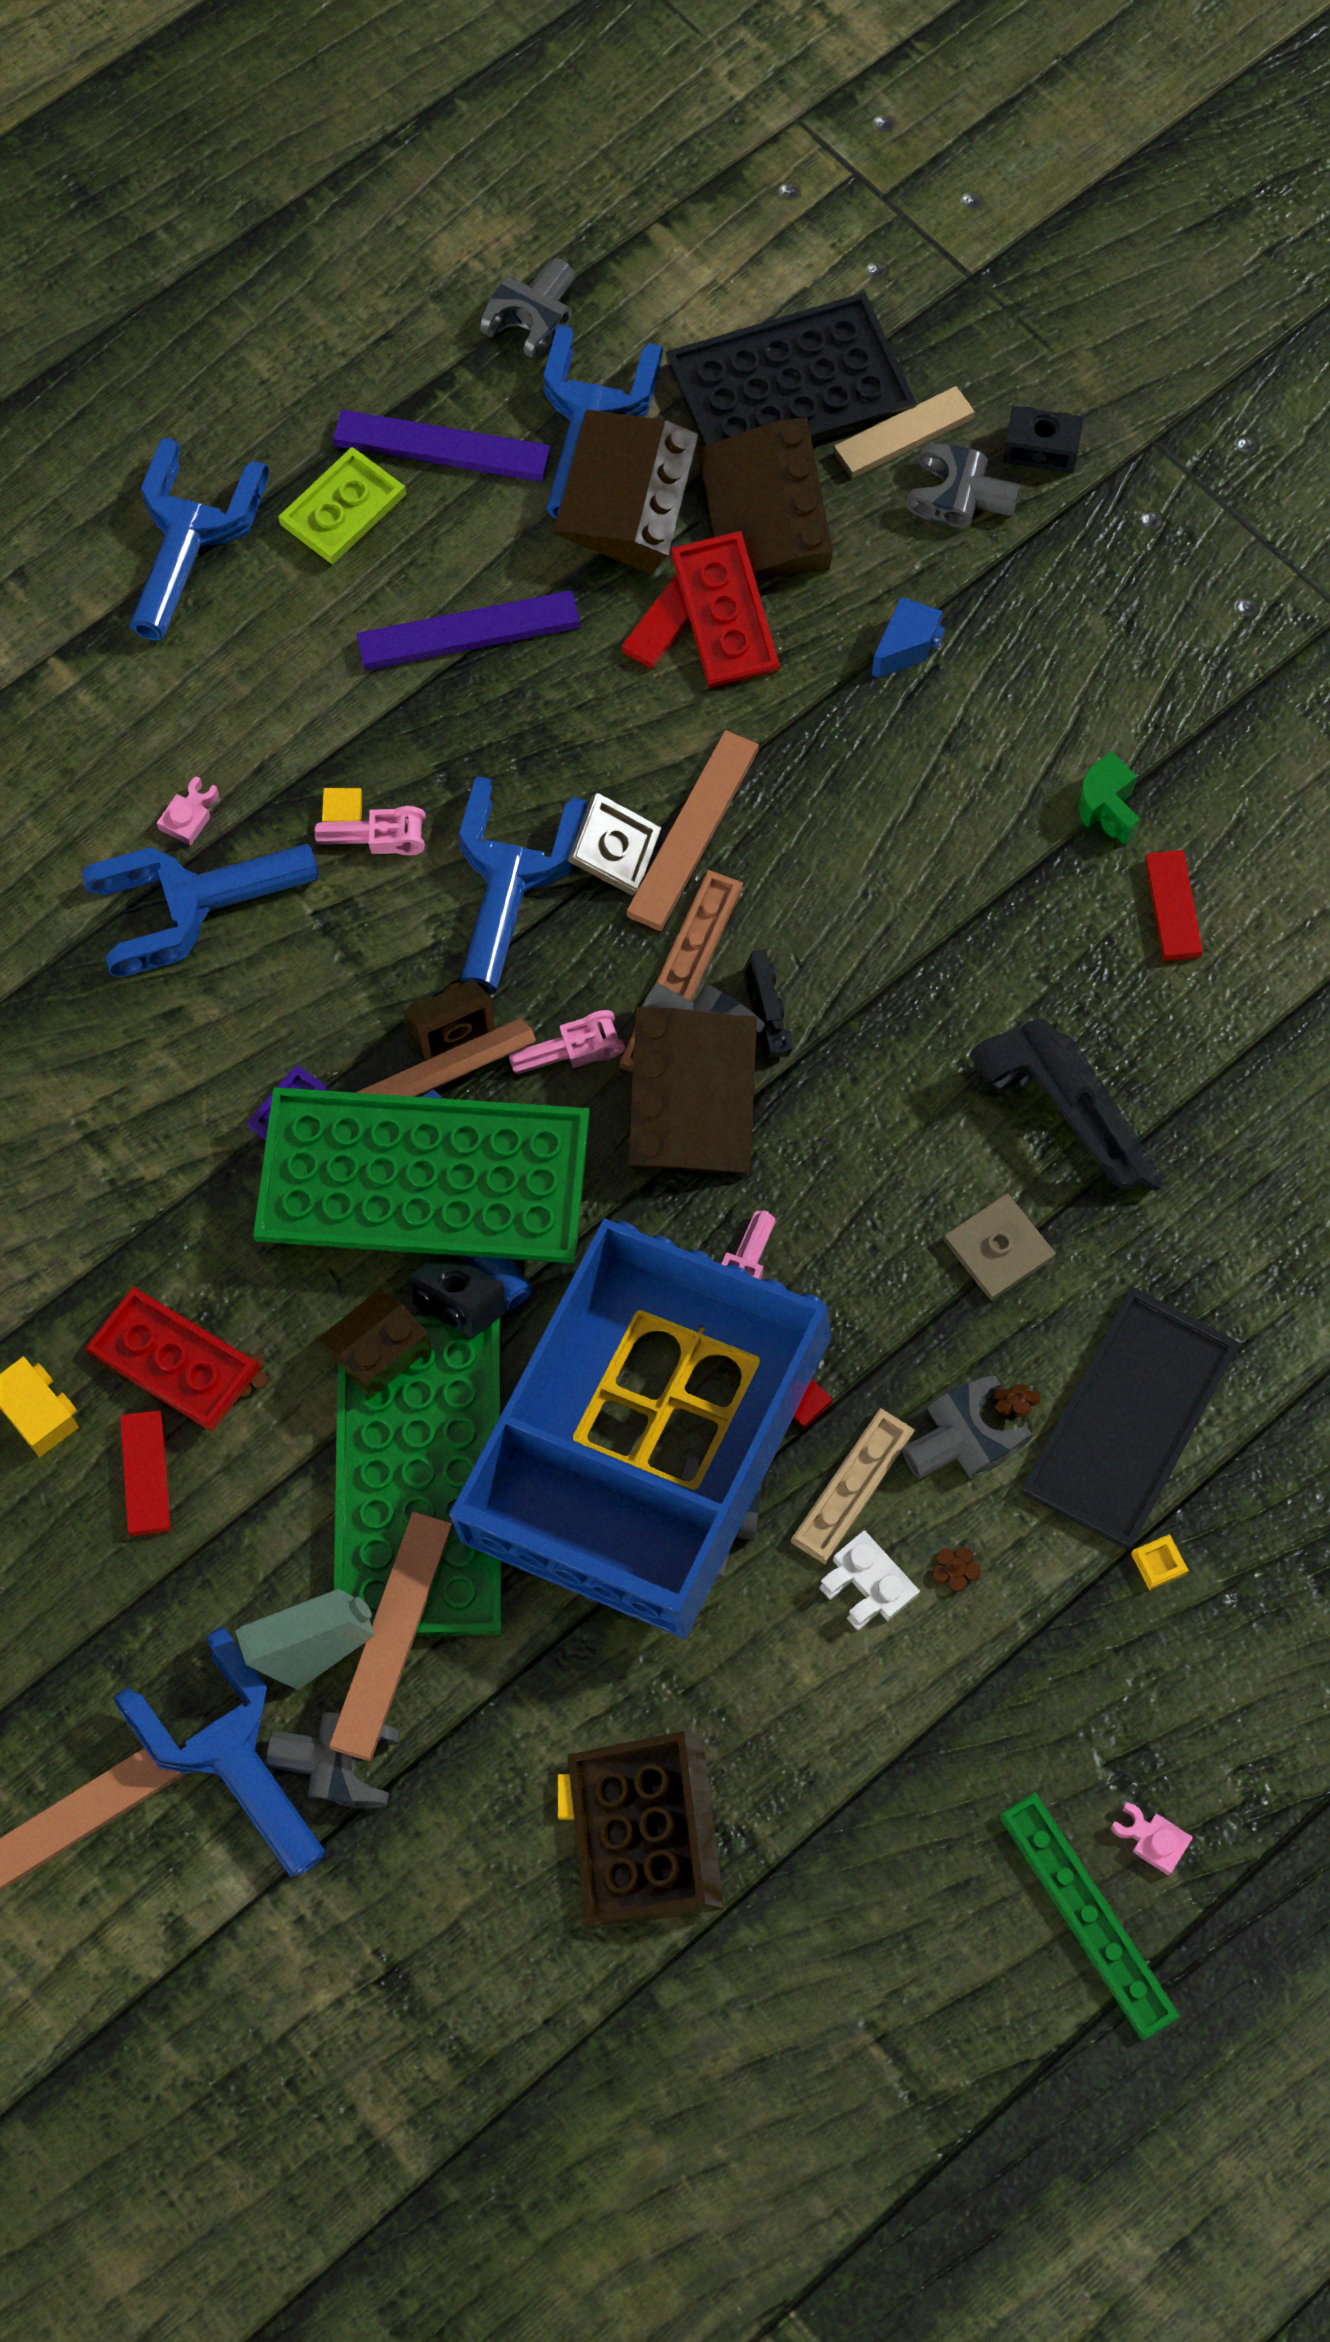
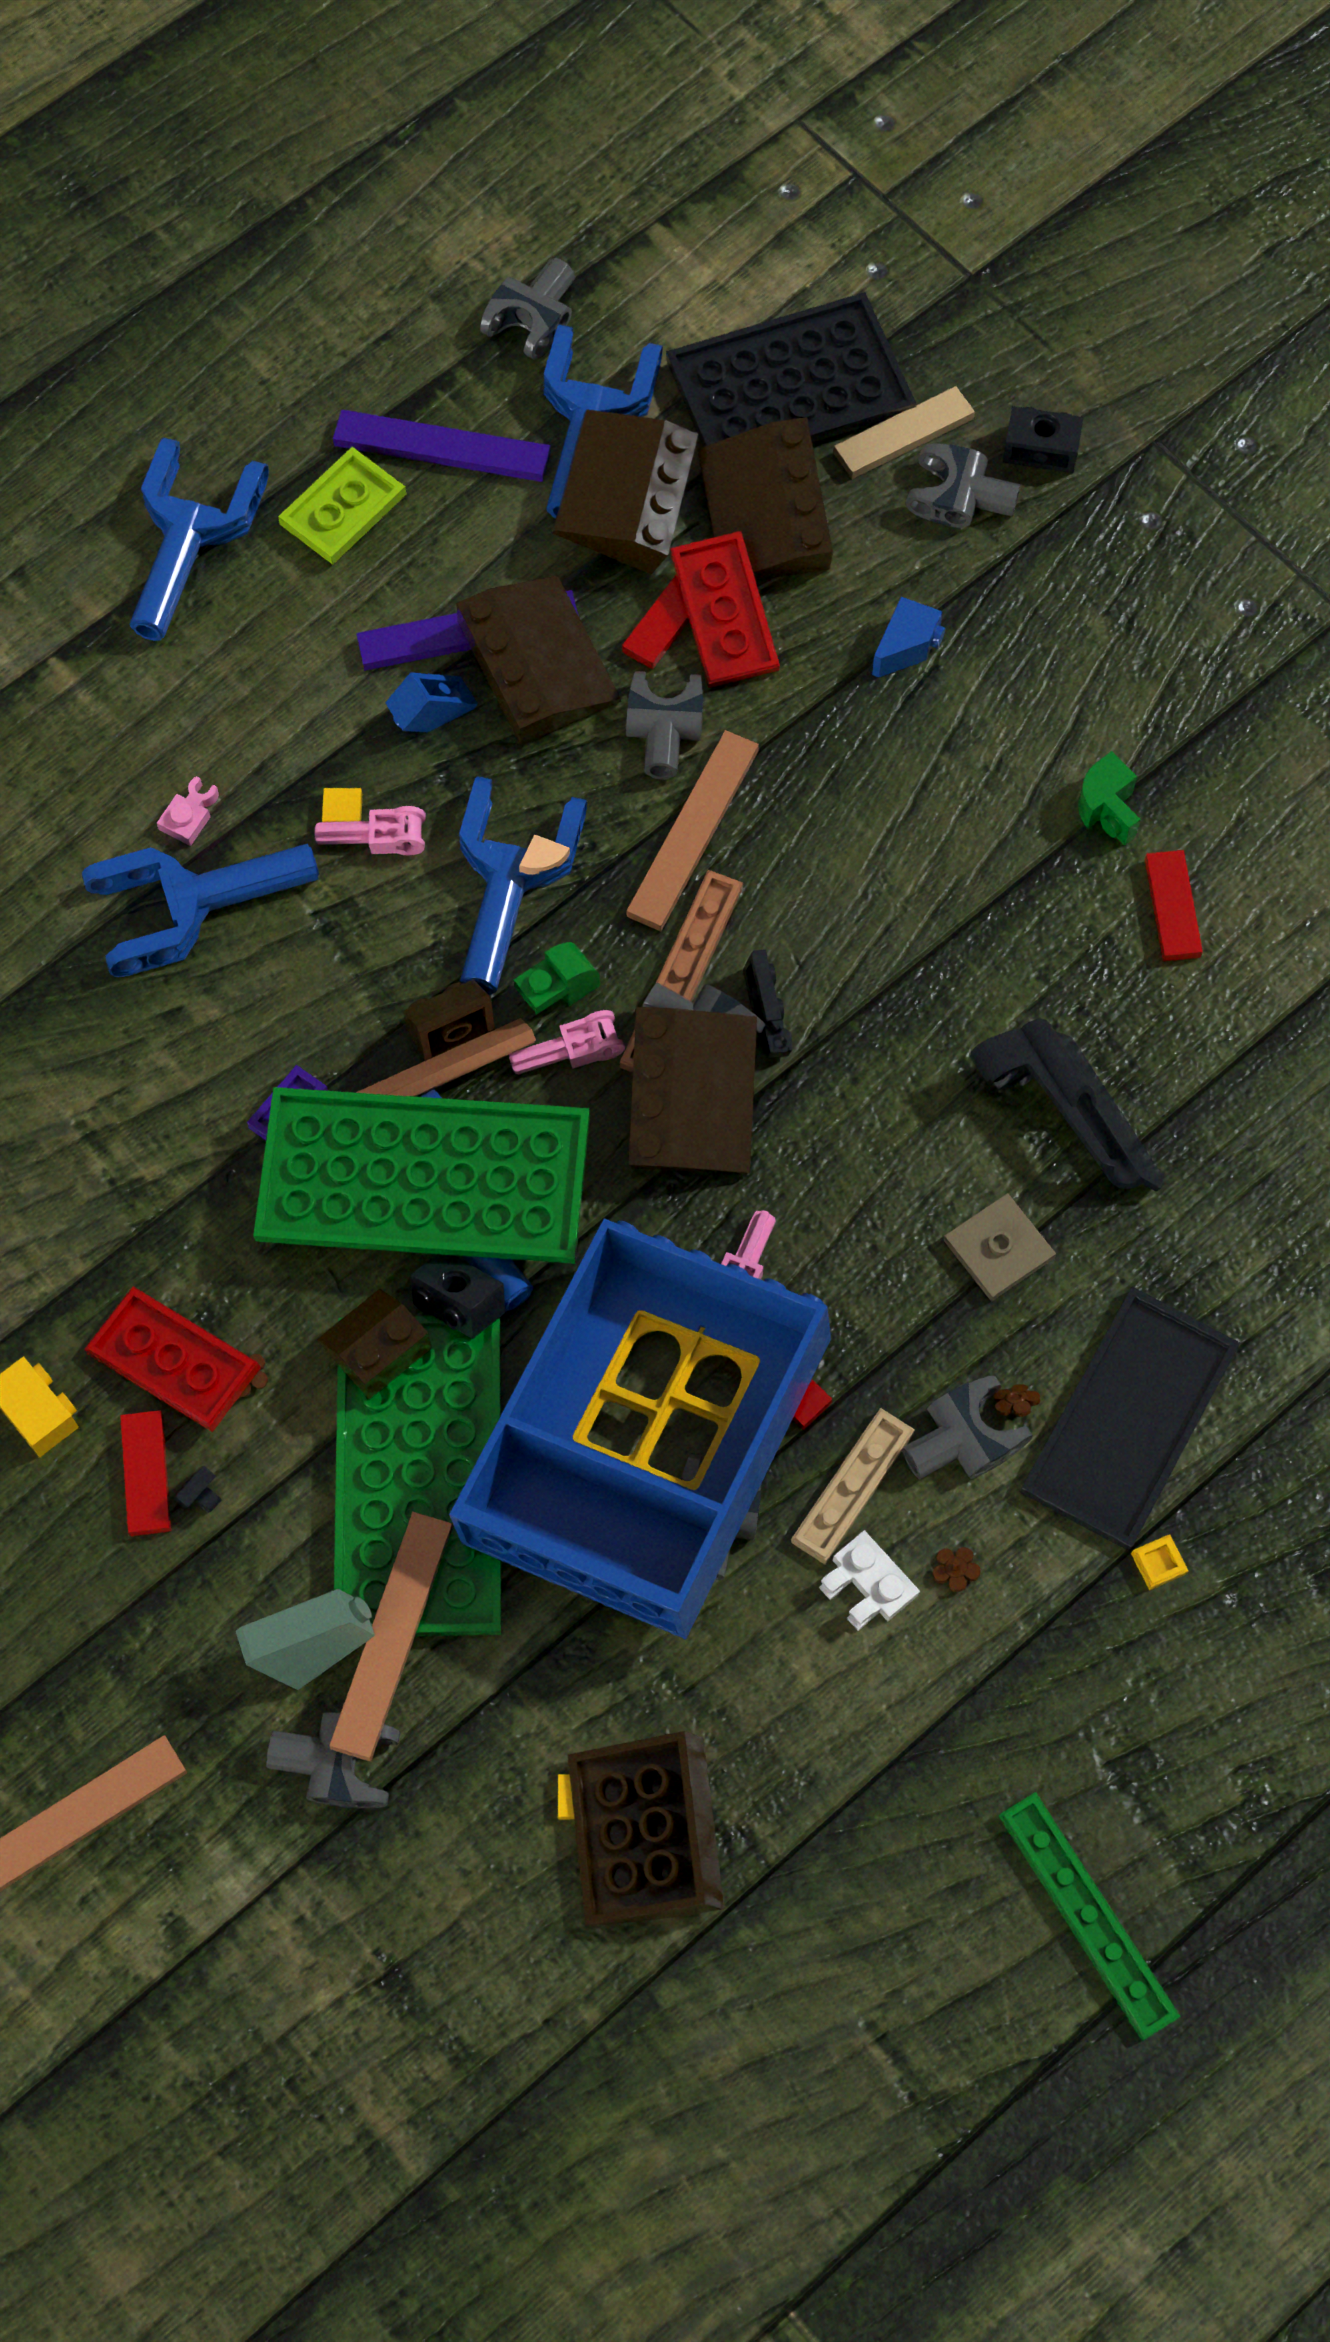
blue piece [113,1626,326,1878] -> none
plate [567,793,661,895] -> none
bright pink plate [1111,1803,1193,1876] -> none
none -> black tile [172,1465,222,1513]
none -> blue slope [385,672,478,732]
none -> dark brown slope [456,575,621,746]
none -> green brick [513,942,600,1015]
none -> light nougat tile [519,835,570,875]
none -> dark grey connector [626,671,703,779]

